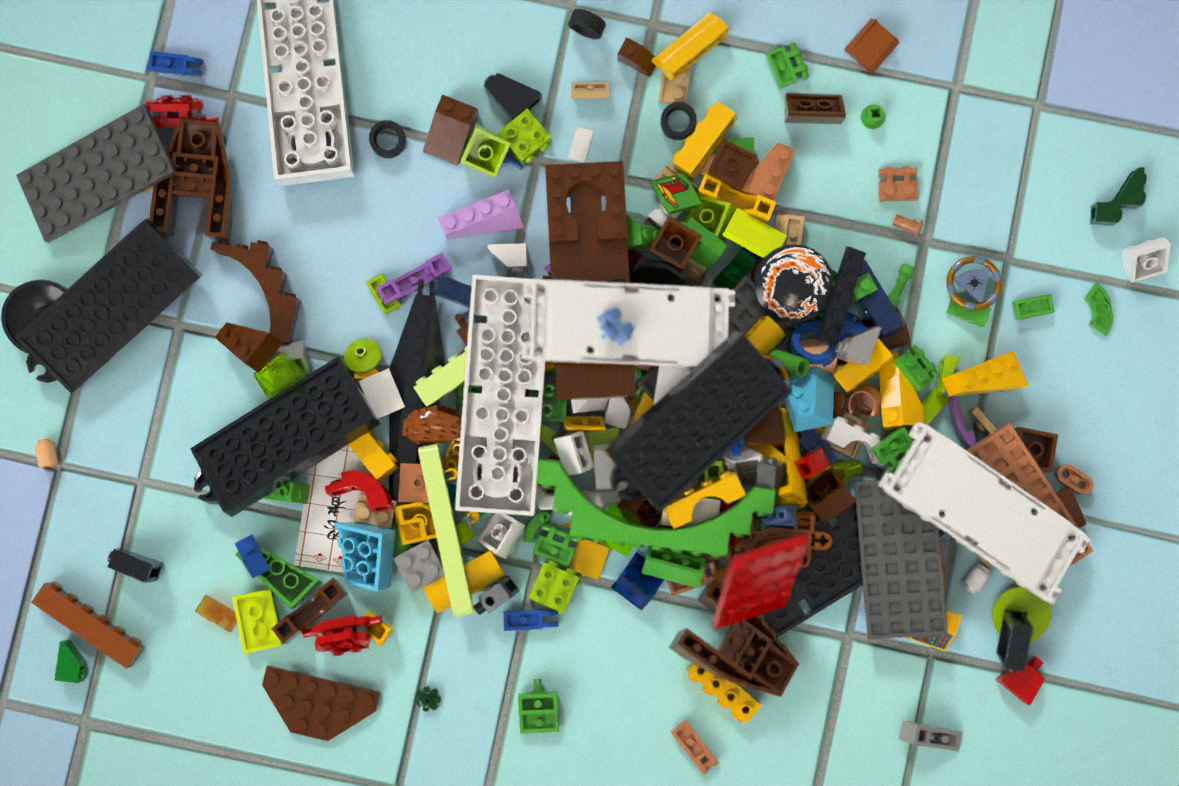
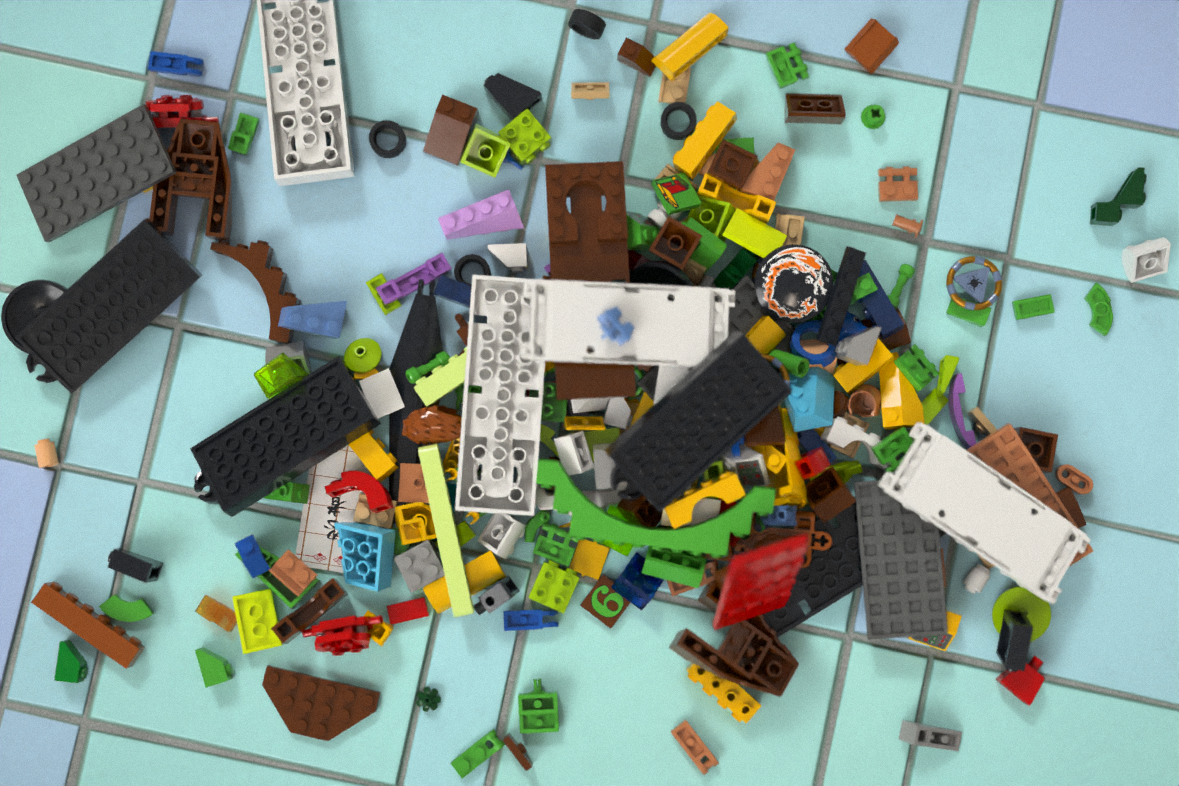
reddish brown wedge [215,322,283,373] -> none
white sticker [568,127,594,163] -> none
dark grey brick [756,457,785,489] -> none
yellow wedge [942,350,1028,397] -> none
none -> bright green tile [99,594,154,622]
none -> bright green slope [195,647,234,688]
none -> bright green slope [228,113,260,155]
none -> nougat plate [269,549,318,597]
none -> medium blue wedge [278,301,347,339]
none -> red tile [387,597,429,625]
none -> bright green piece [405,351,450,384]
none -> bright green plate [451,729,505,779]
none -> black tyre [454,254,491,286]
none -> reddish brown plate [503,732,533,771]
none -> tile [580,574,634,629]

